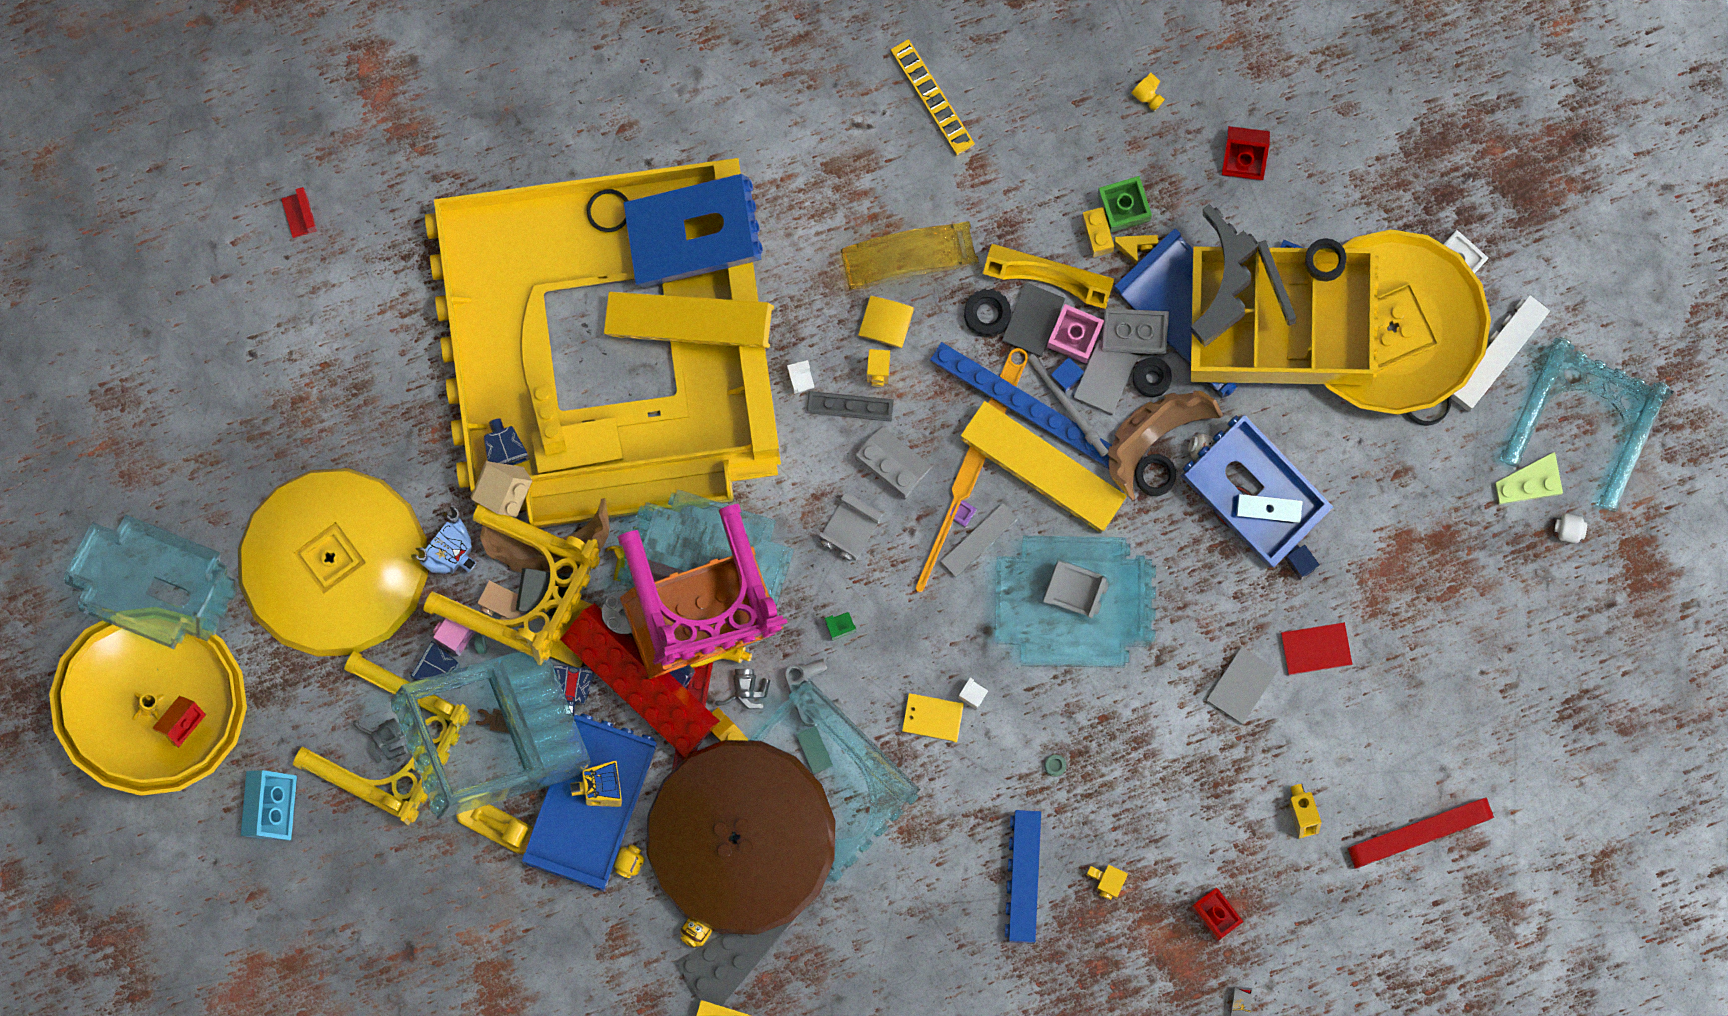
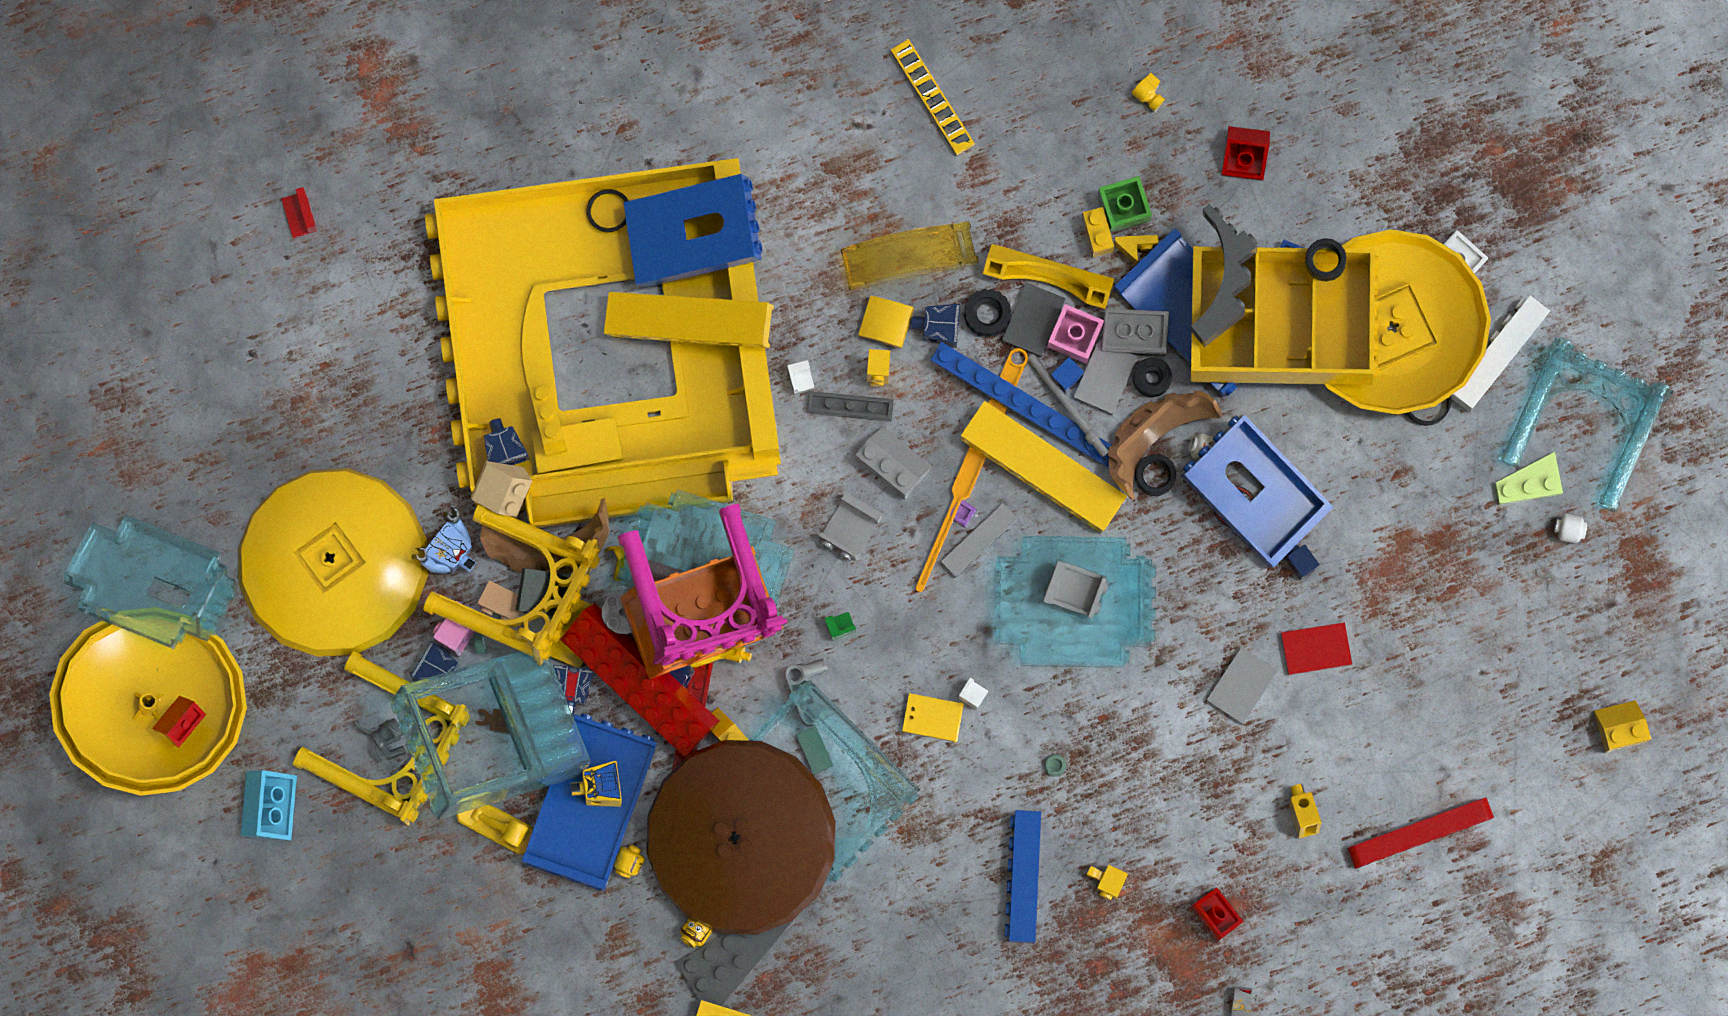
dark grey piece [715,669,771,709] -> none
light aqua tile [1236,494,1302,523] -> none
dark grey tile [1257,240,1296,326] -> none
none -> dark blue torso [911,304,960,348]
none -> yellow slope [1594,700,1651,753]

